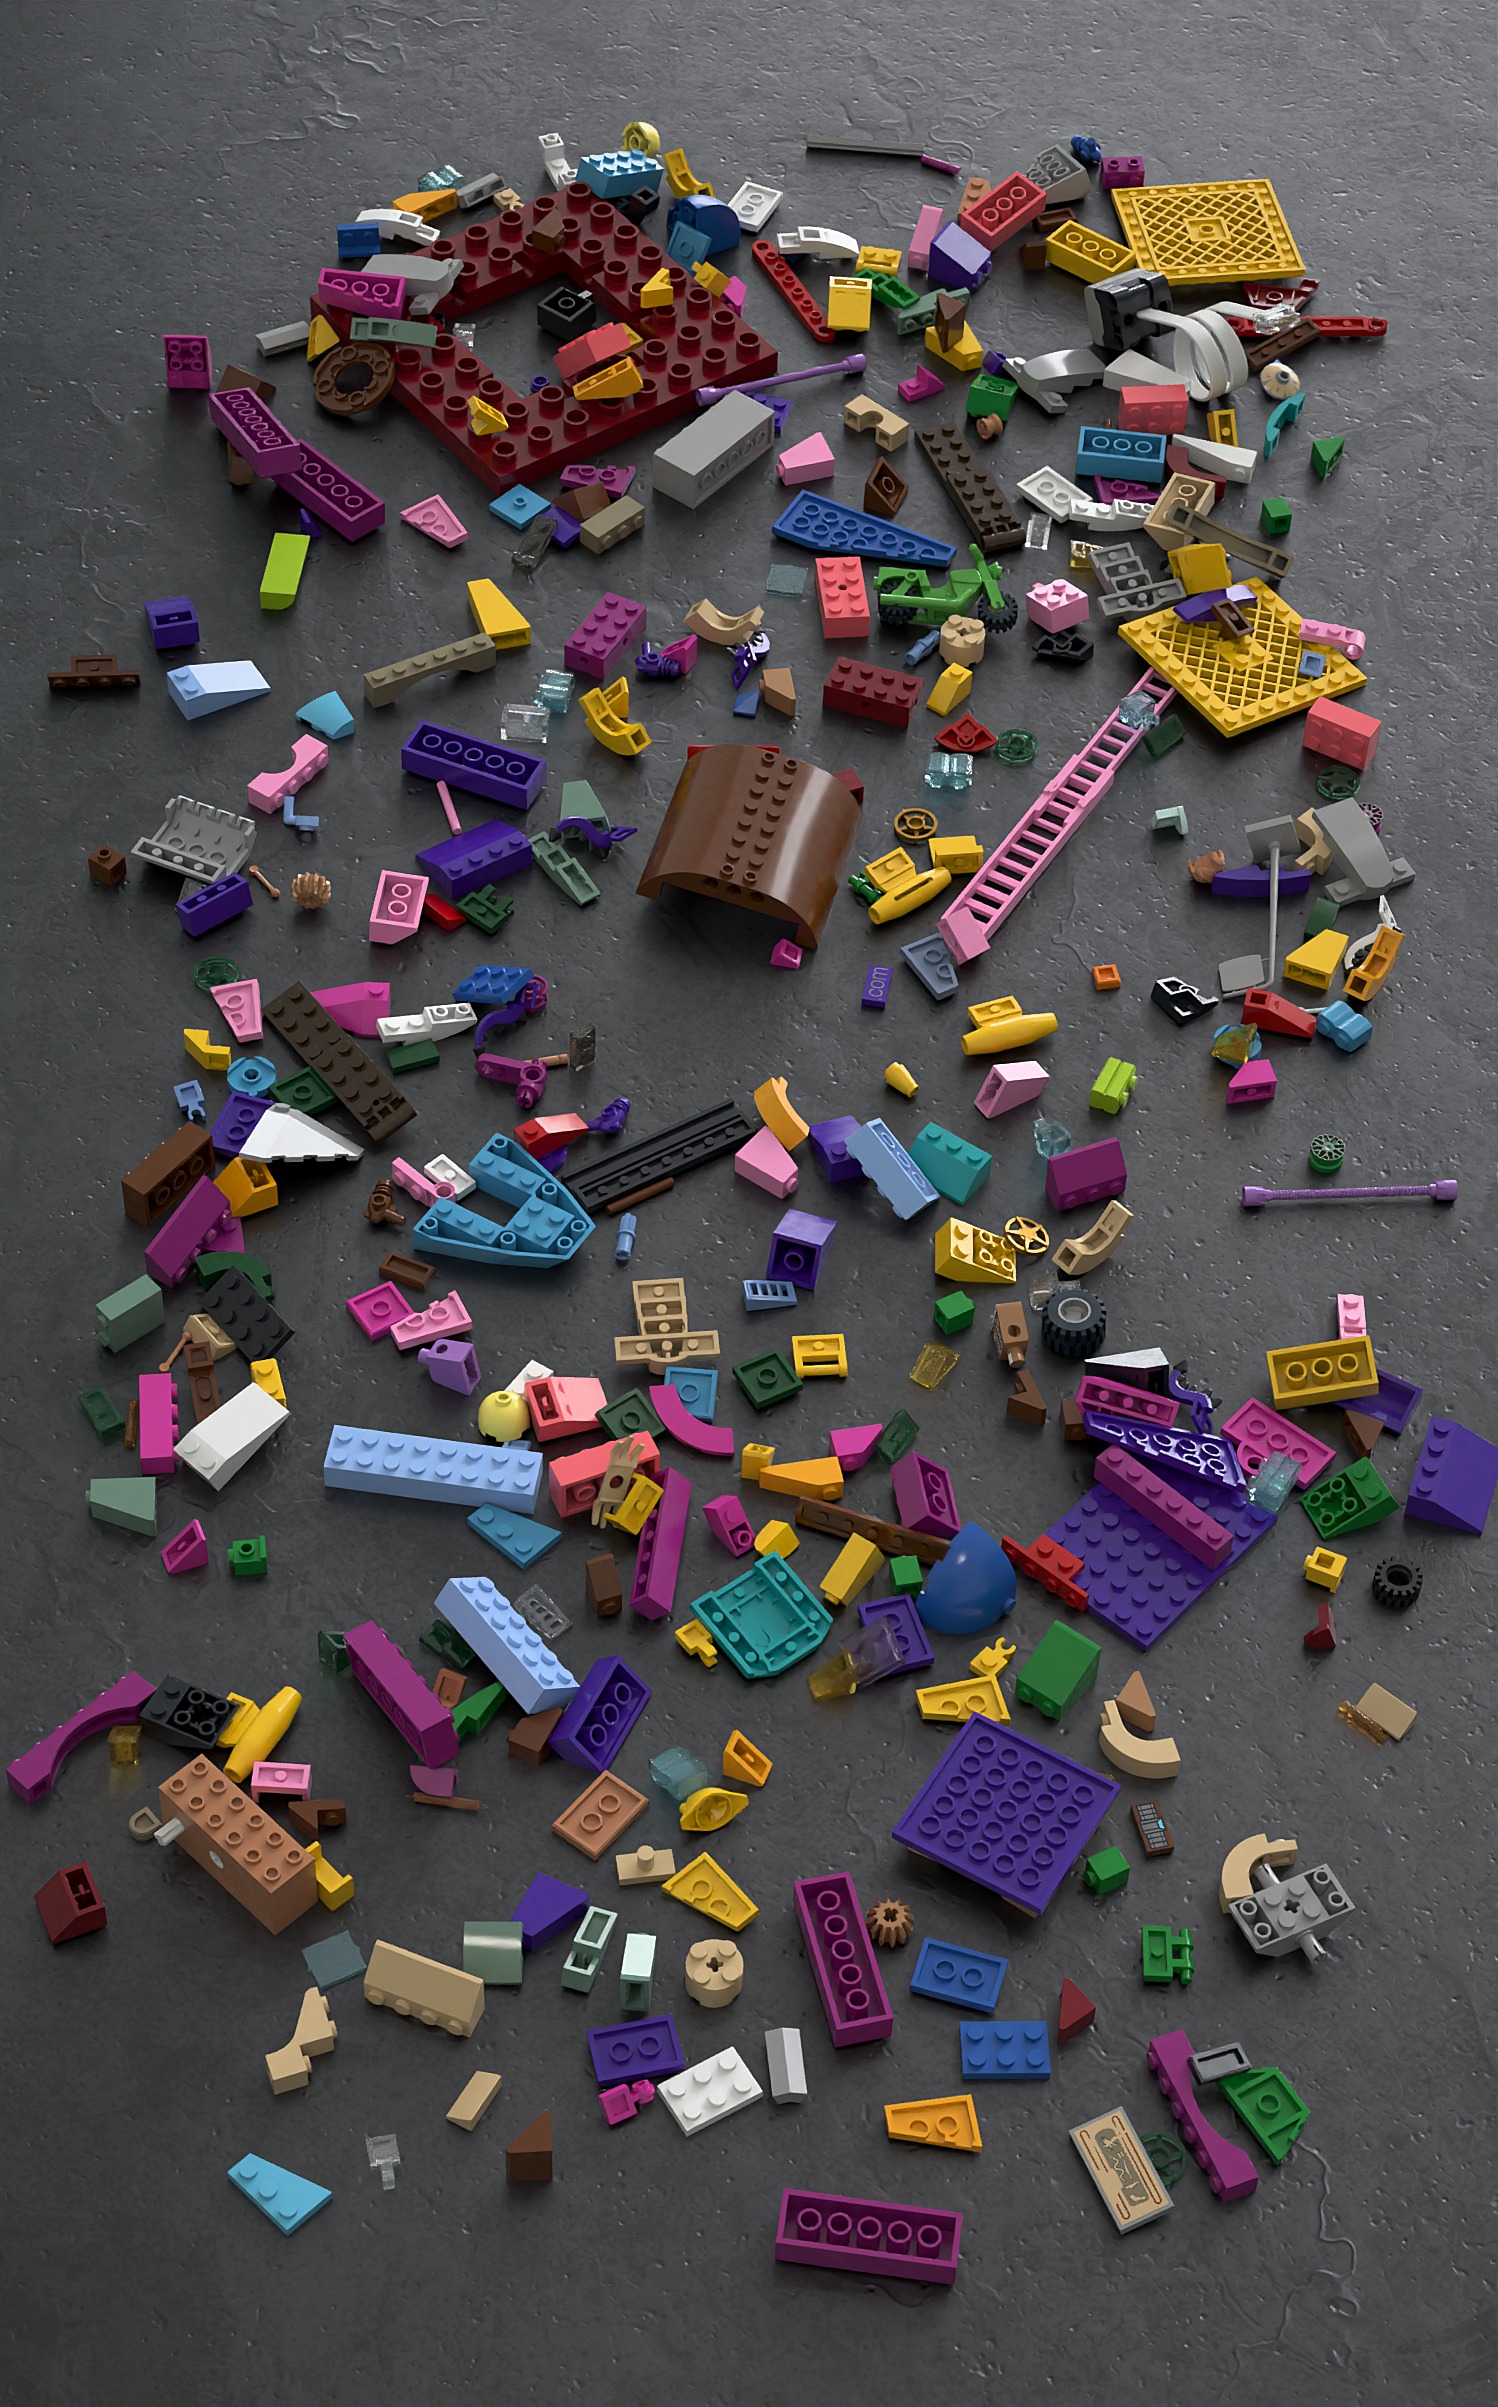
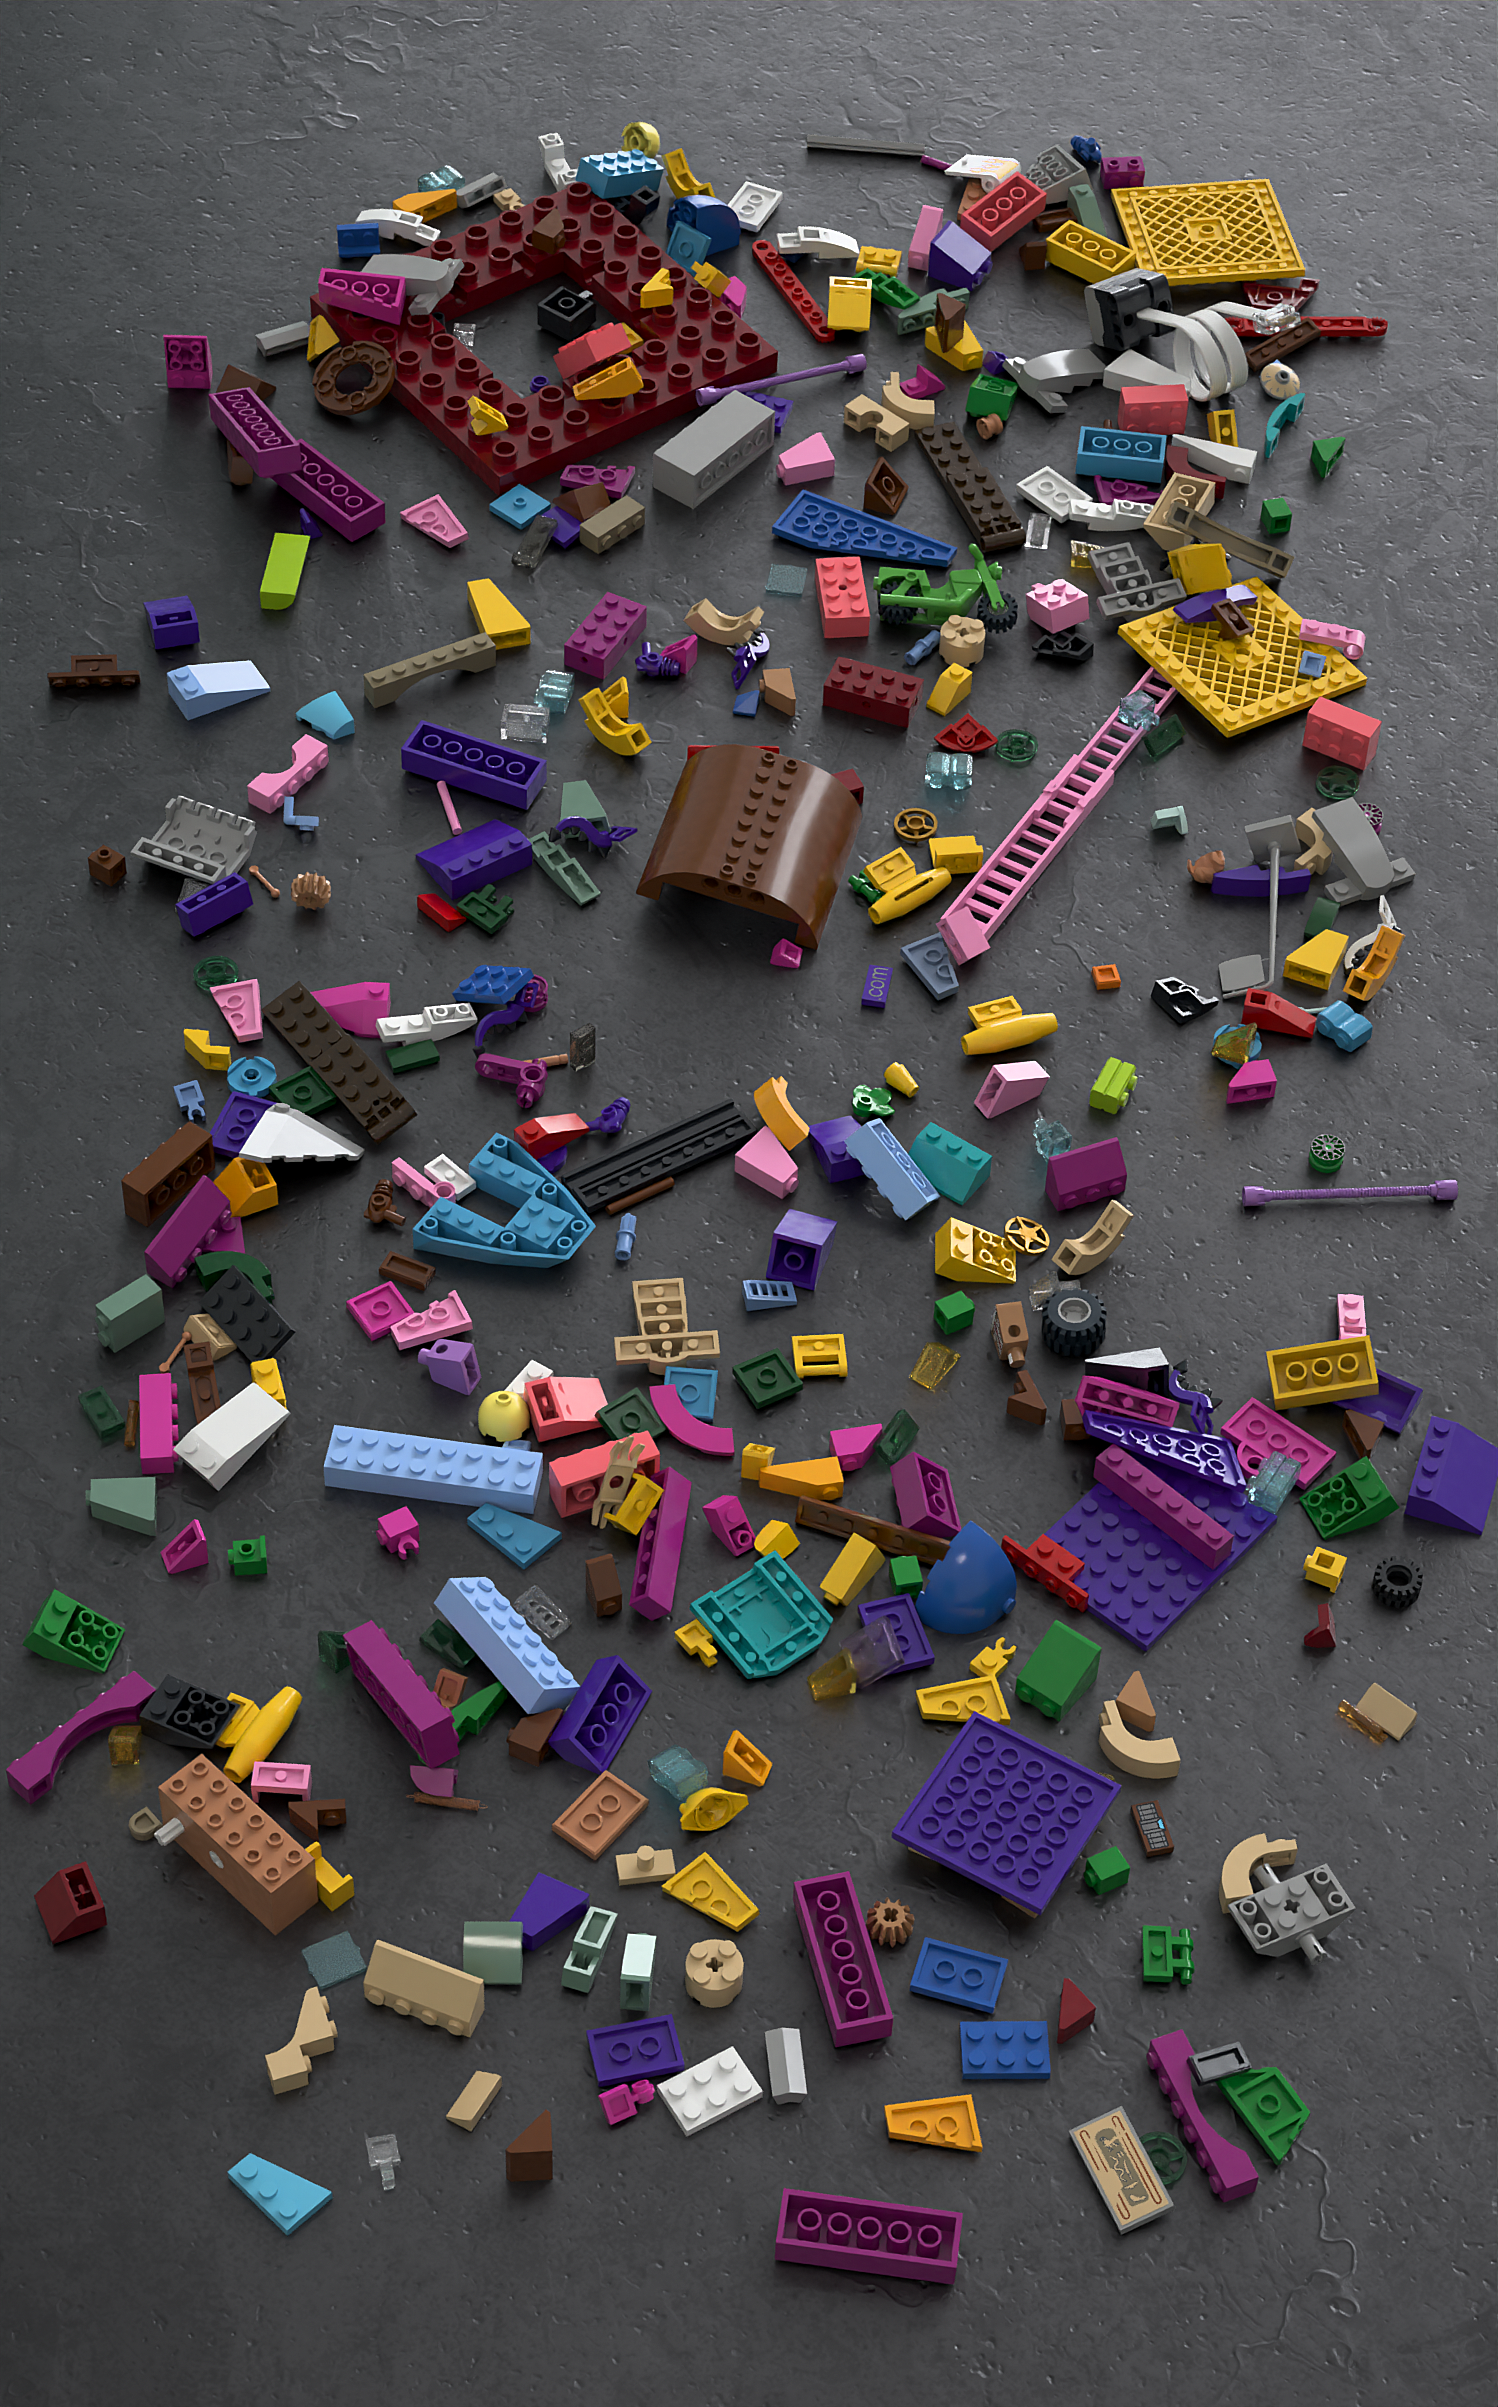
sand green slope [350,317,437,348] -> none
bright pink slope [369,870,429,944] -> none
none -> green slope [22,1589,125,1674]
none -> dark pink brick [376,1506,420,1560]
none -> green plate [852,1085,895,1117]
none -> tan arch [882,372,935,430]
none -> white door [945,155,1021,193]
none -> sand green slope [1067,184,1107,238]

